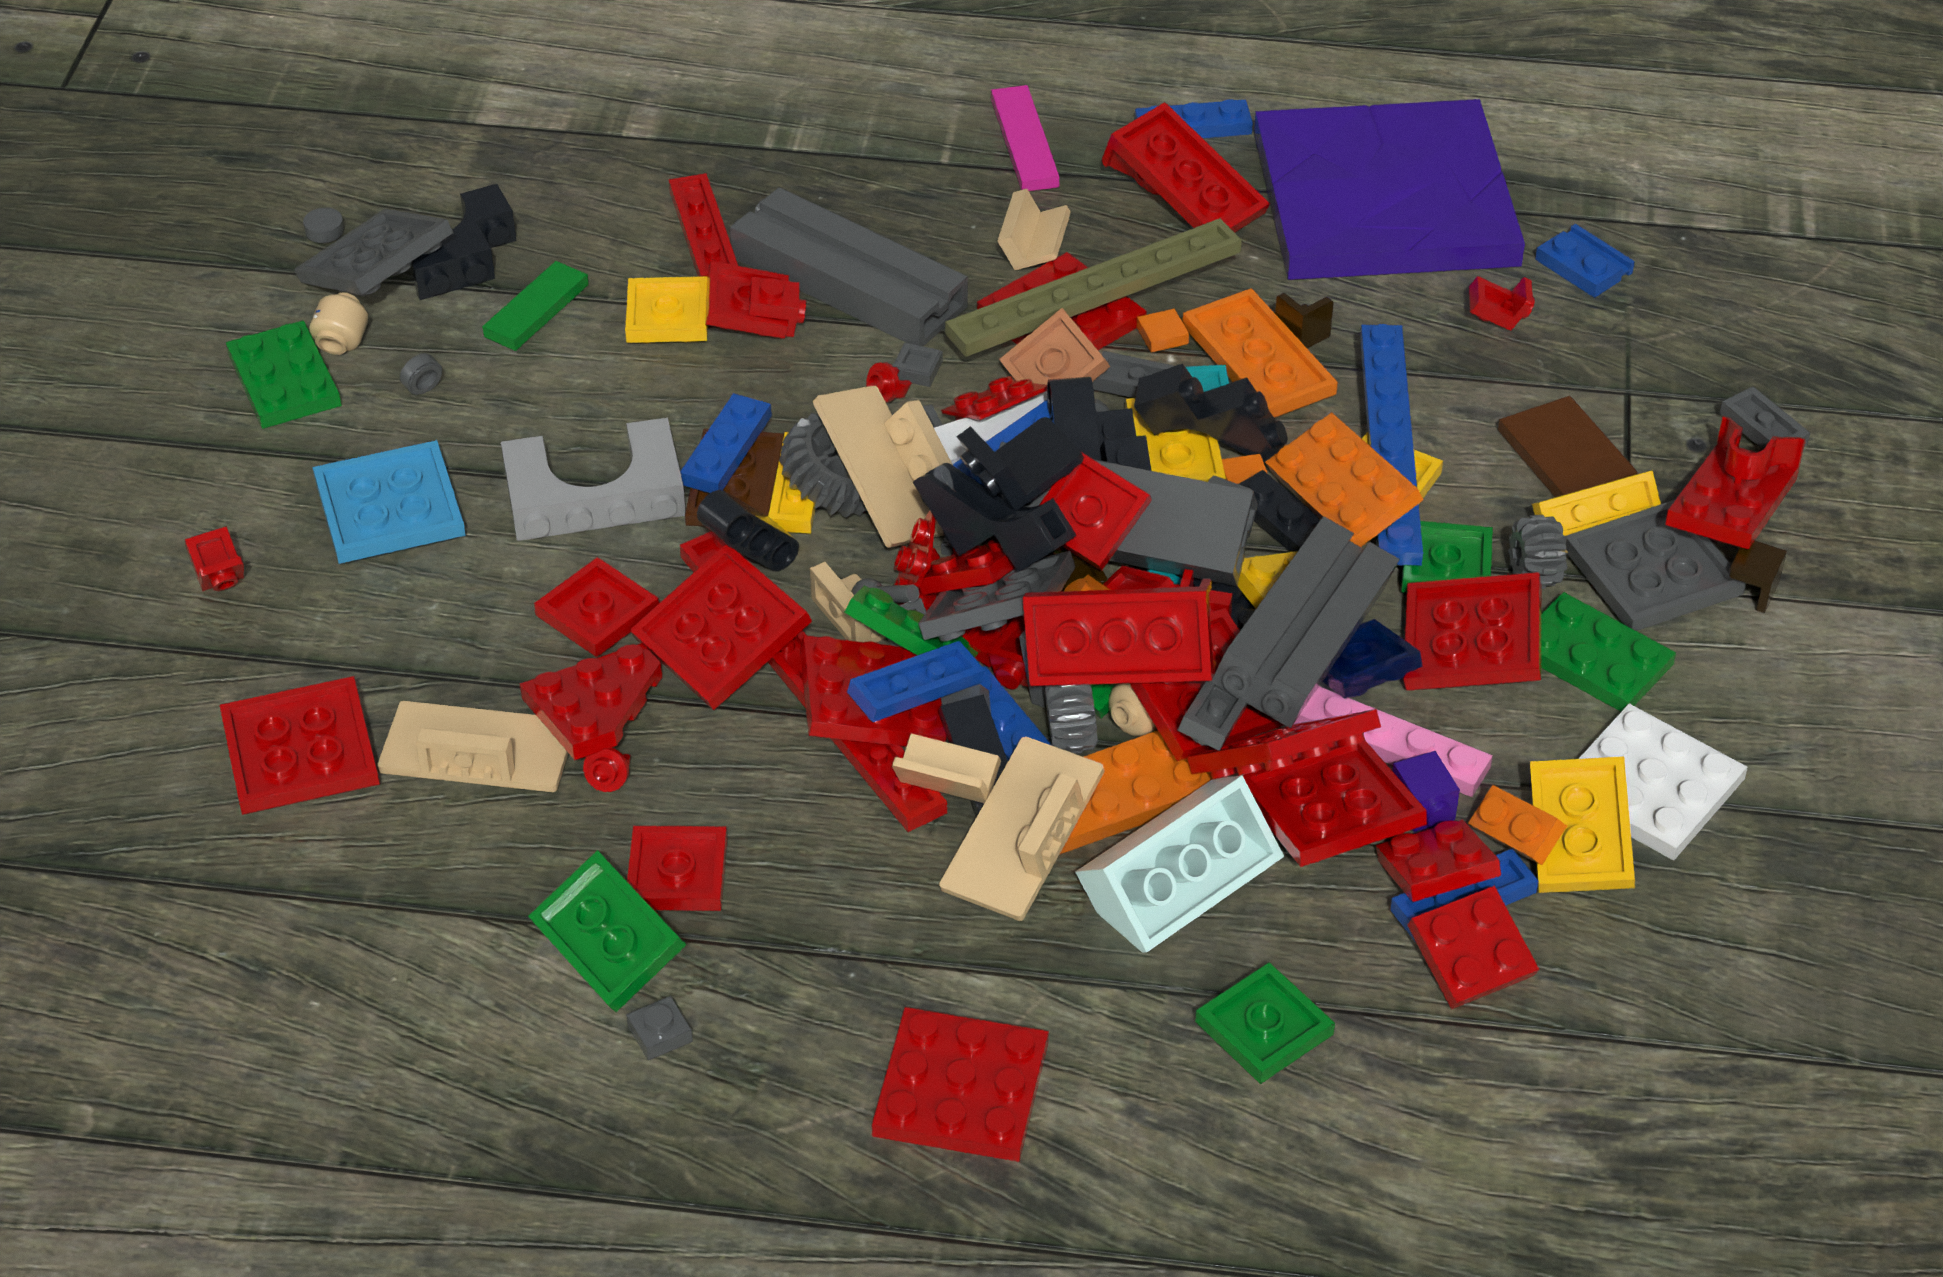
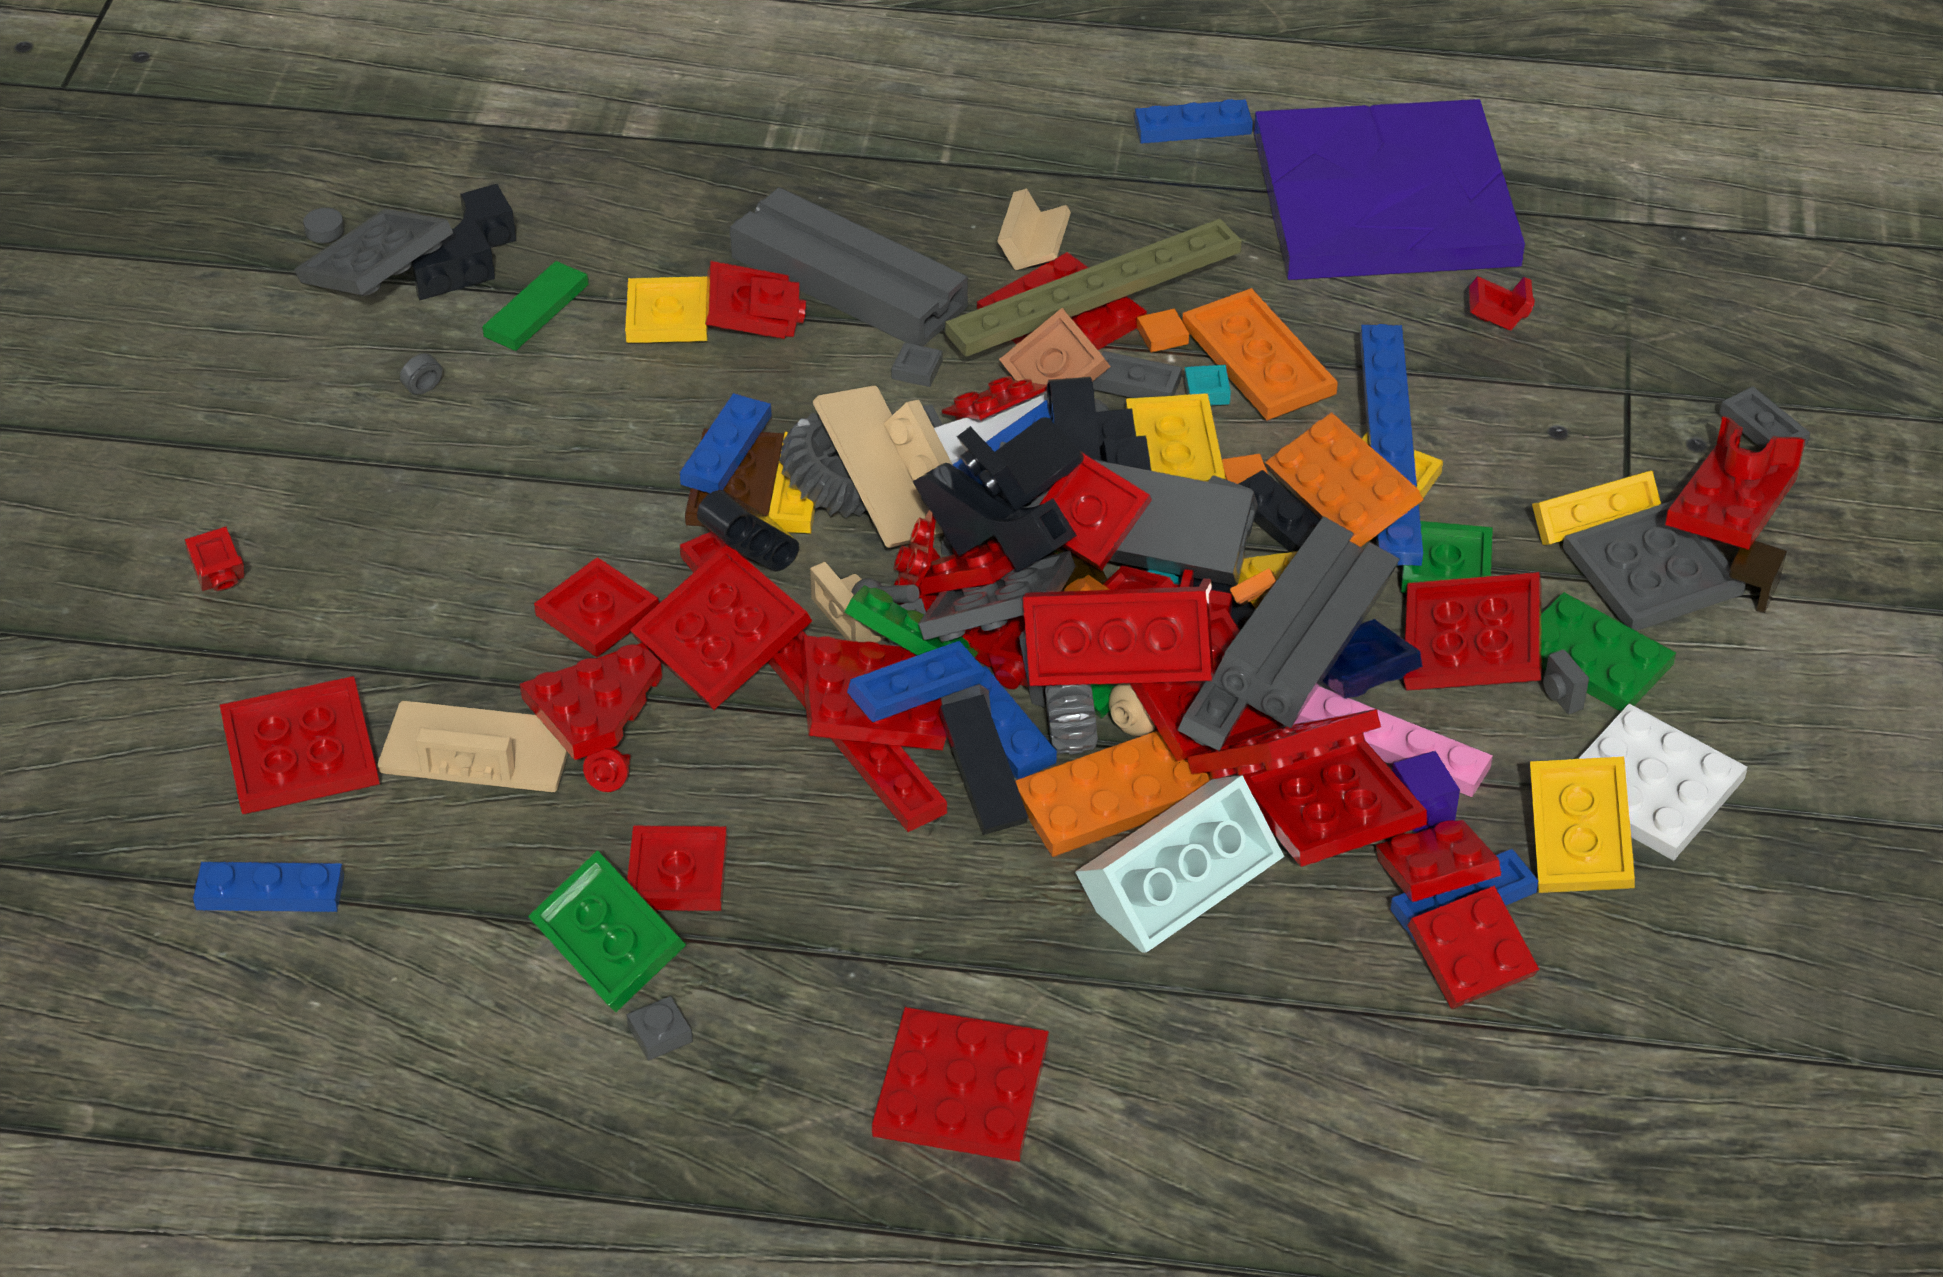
green plate [226,320,342,429] -> none
tan head [309,292,368,355] -> none
dark azure plate [313,440,466,564] -> none
light grey arch [501,417,685,541] -> none
red plate [669,173,738,277] -> none
red plate [866,362,912,403] -> none
tan panel [892,733,1001,803] -> none
tan bracket [939,736,1105,921] -> none
dark pink tile [991,85,1060,191] -> none
red plate [1102,102,1270,233] -> none
black arch [1134,363,1288,466] -> none
green plate [1195,962,1335,1084] -> none
dark brown panel [1275,293,1334,349] -> none
orange plate [1468,785,1567,865] -> none
reddish brown tile [1498,396,1638,497] -> none
dark grey gear [1508,515,1569,589] -> none
blue plate [1535,224,1635,298] -> none
none -> blue plate [193,862,344,912]
none -> orange tile [1230,568,1277,605]
none -> dark grey plate [1543,649,1589,715]

